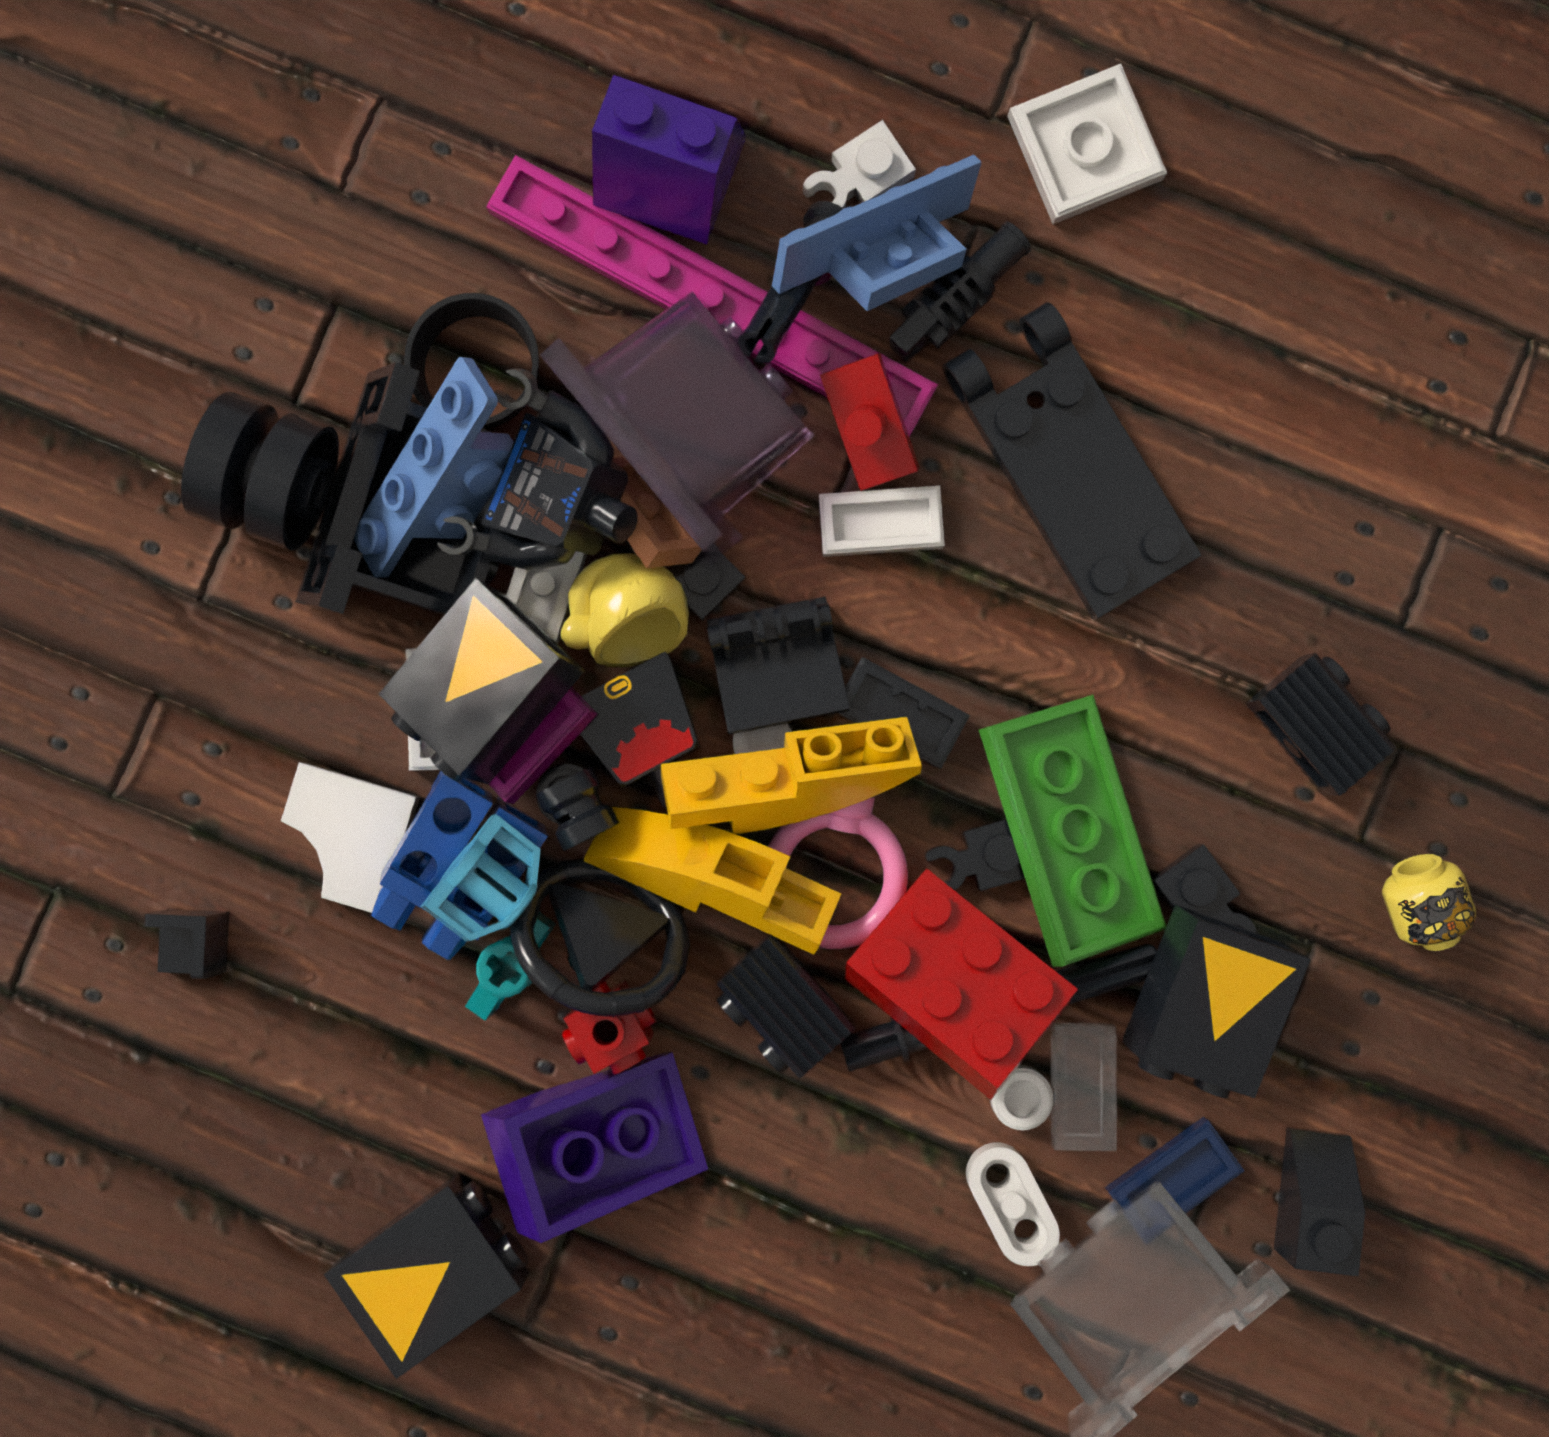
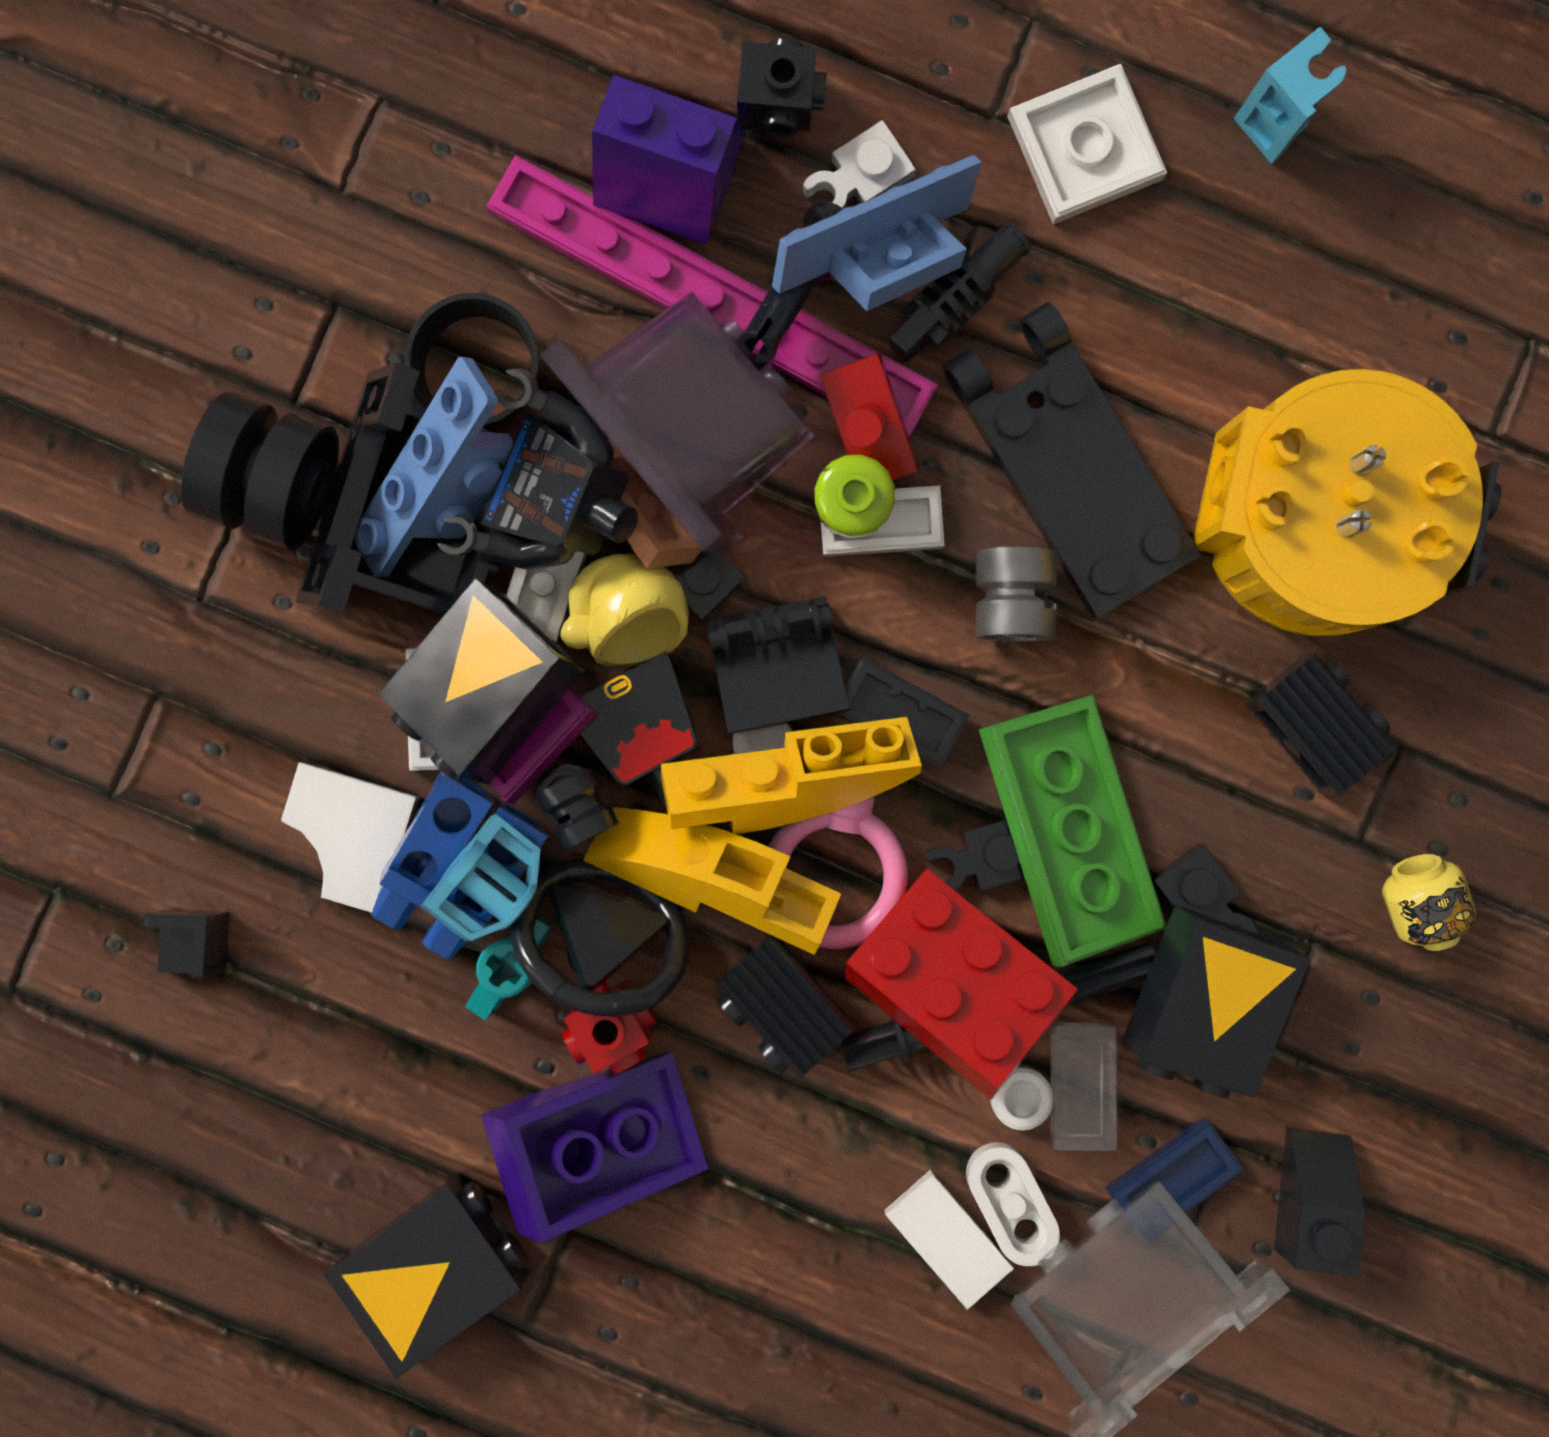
none -> black brick [737,38,827,137]
none -> lime head [814,454,895,538]
none -> white tile [884,1170,1014,1310]
none -> flat silver wheel [976,547,1057,641]
none -> yellow piece [1193,369,1501,636]
none -> medium azure hinge [1233,27,1346,164]

